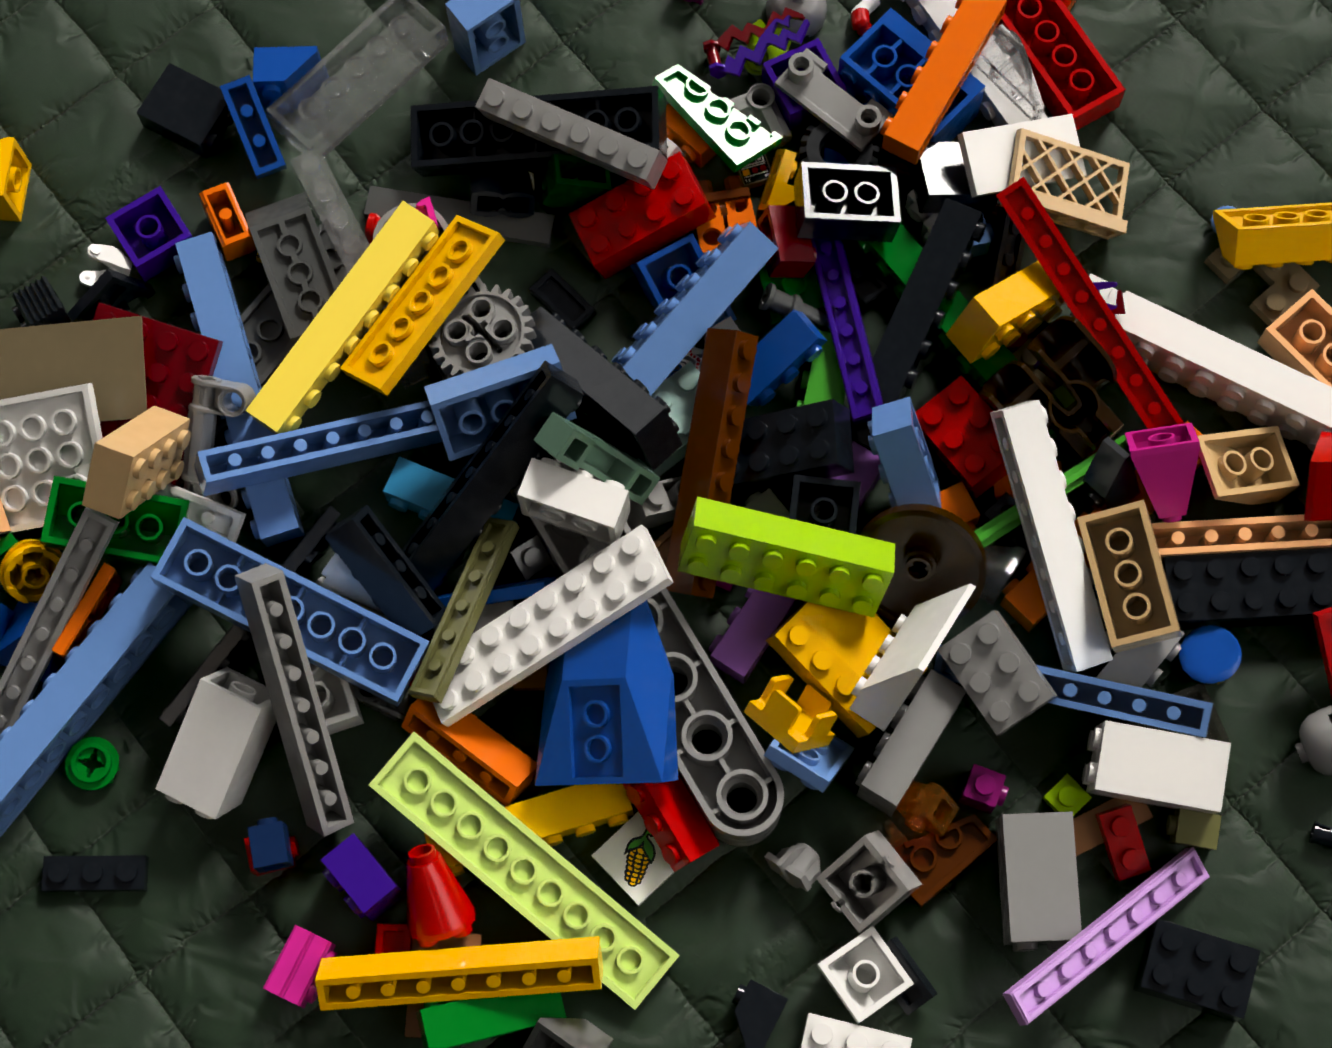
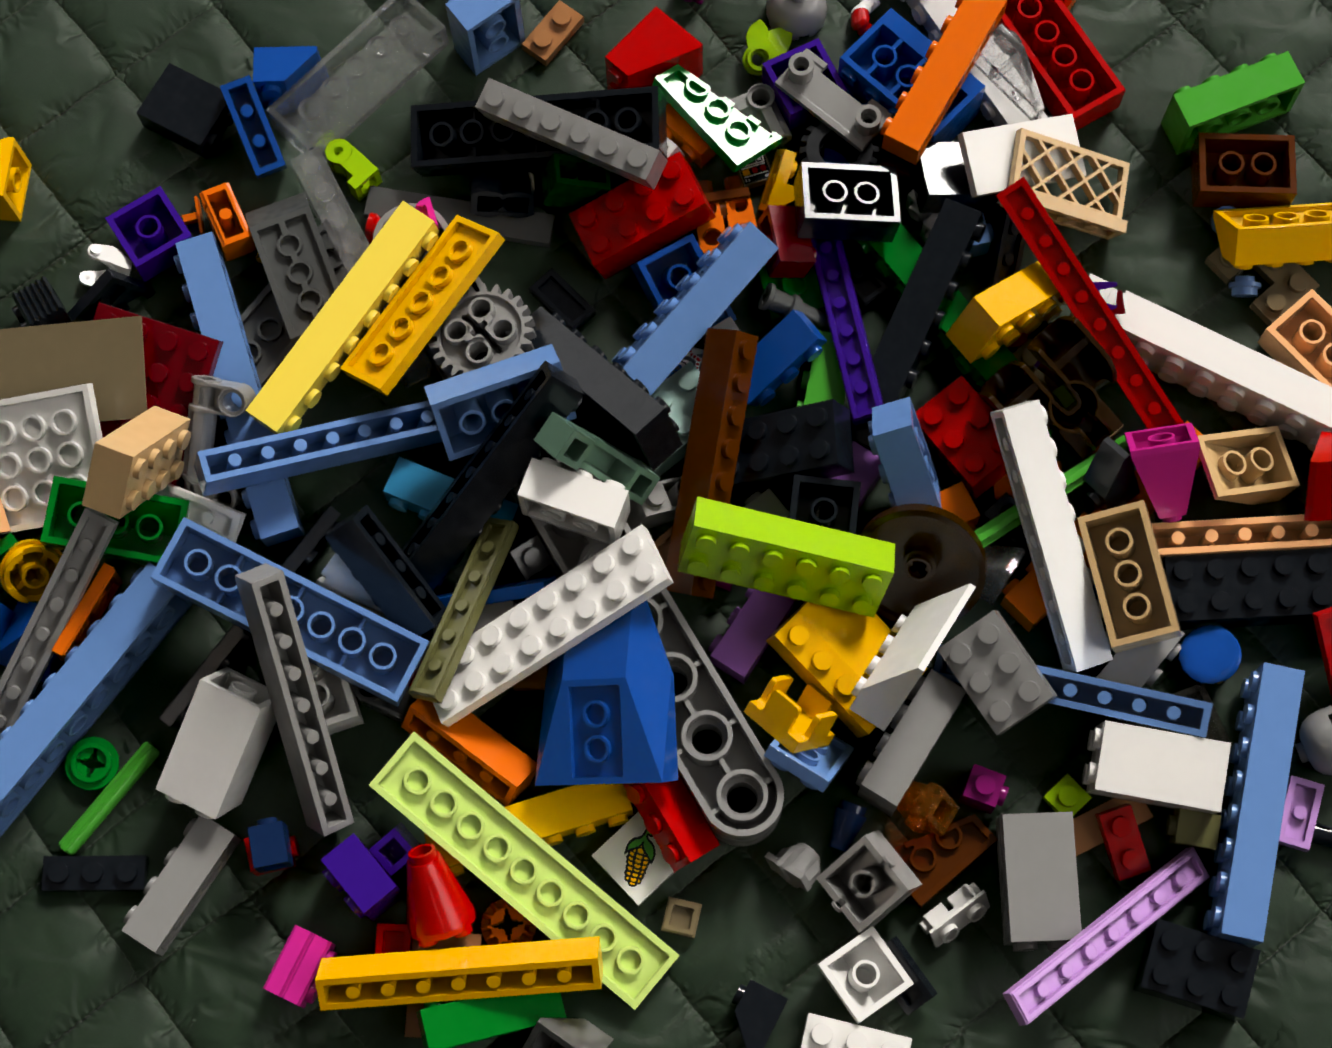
piece [703,7,810,79] -> none
none -> bright green axle [58,742,160,856]
none -> light grey brick [121,816,241,956]
none -> orange piece [181,196,205,235]
none -> lime leg [325,139,383,202]
none -> dark purple brick [369,822,420,876]
none -> orange gear [481,899,536,945]
none -> medium nougat plate [521,0,584,66]
none -> red slope [605,6,703,90]
none -> dark tan tile [661,897,702,939]
none -> dark blue cone [828,799,867,852]
none -> white hinge [919,882,990,948]
none -> bright green brick [1161,51,1305,155]
none -> reddish brown brick [1191,133,1297,208]
none -> medium blue brick [1203,662,1305,948]
none -> medium blue plate [1228,276,1261,298]
none -> lavender plate [1279,775,1325,852]

